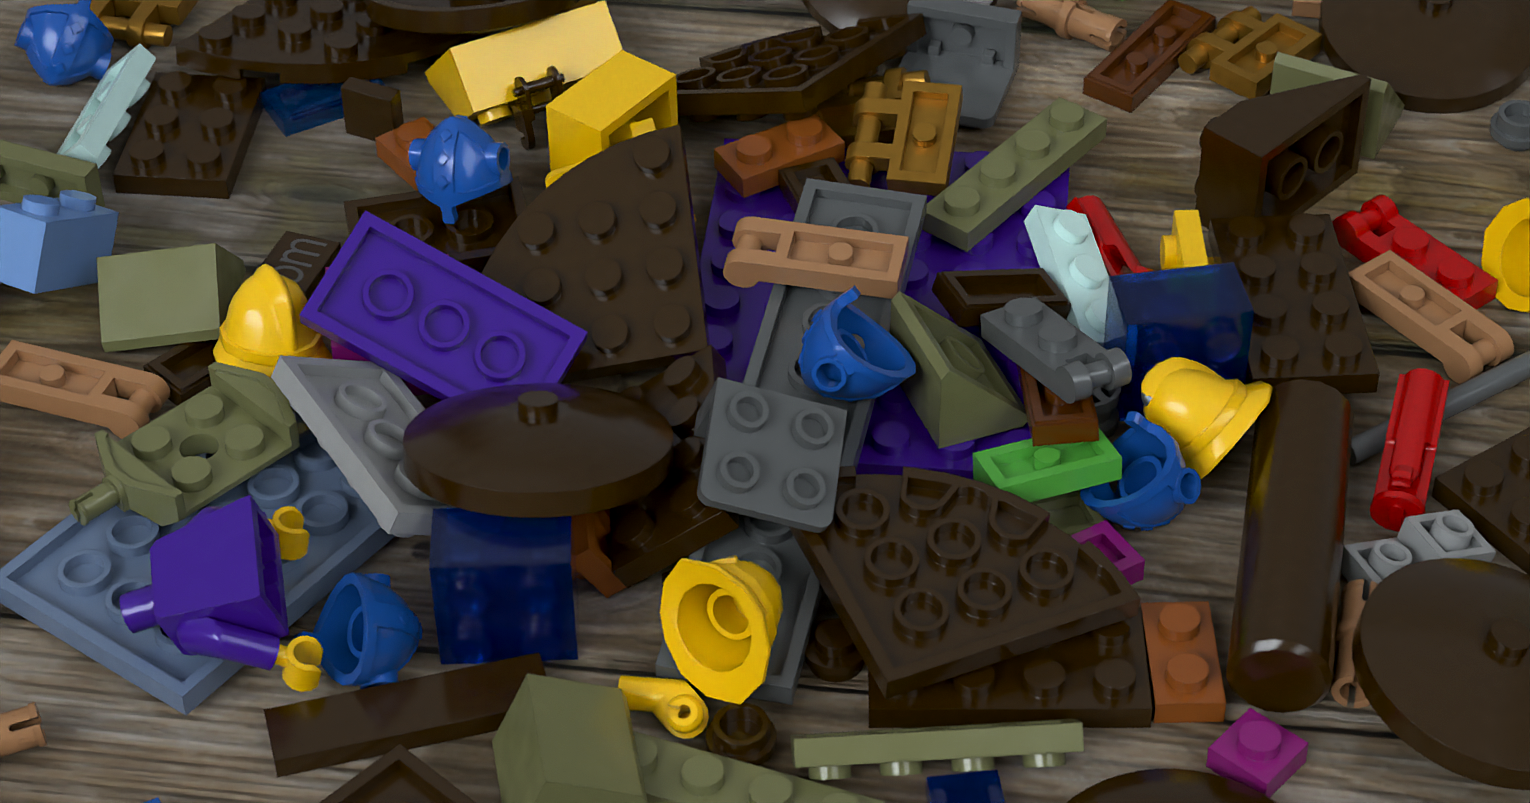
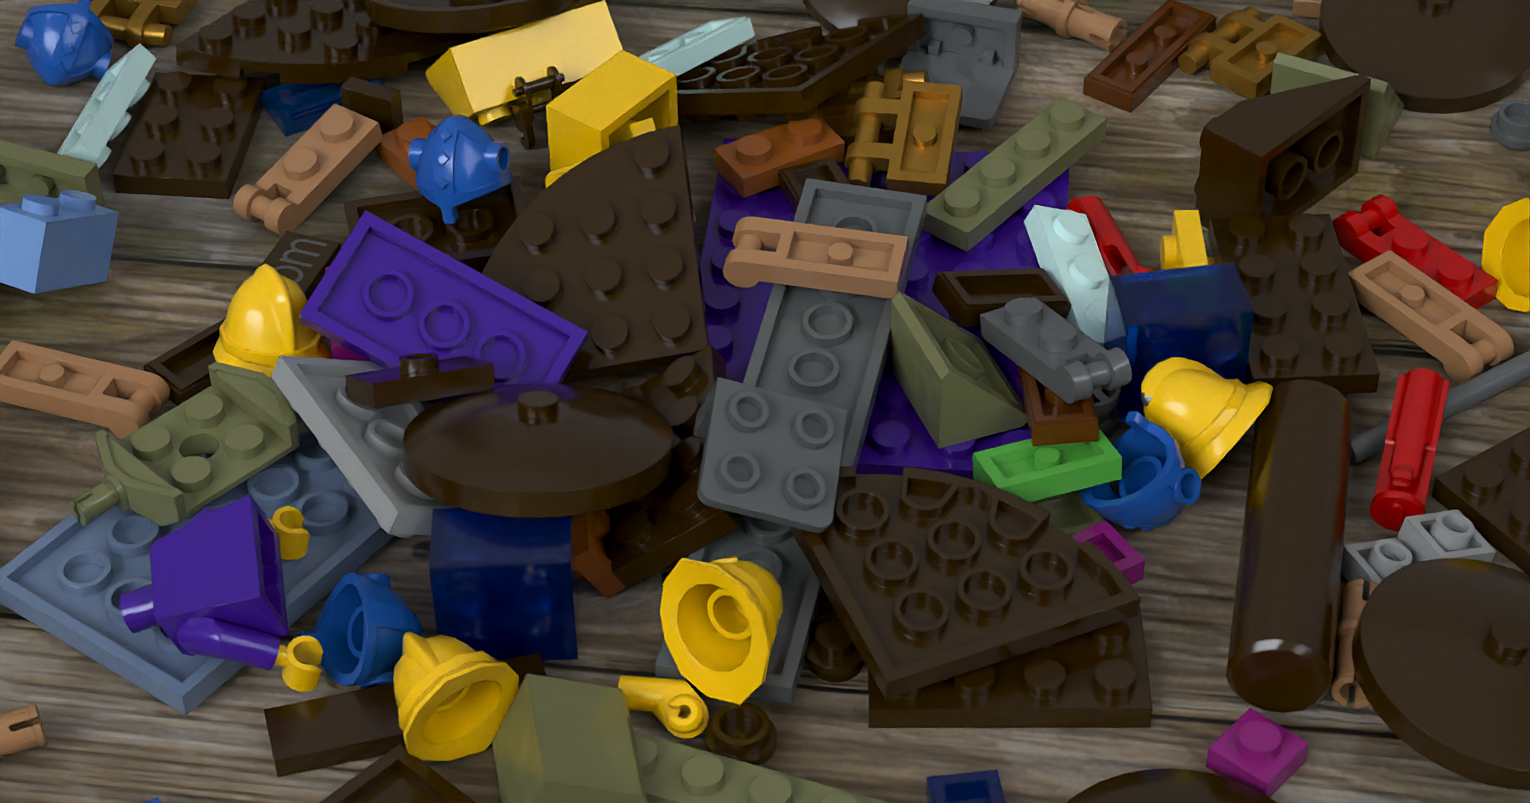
olive slope [97,243,246,353] -> none
olive plate [790,719,1084,780] -> none
blue helmet [798,285,916,402] -> none
dark orange plate [1140,601,1226,723] -> none
none -> medium nougat plate [233,103,383,236]
none -> dark brown plate [345,353,495,409]
none -> yellow piece [393,632,519,761]
none -> light aqua tile [639,16,755,77]

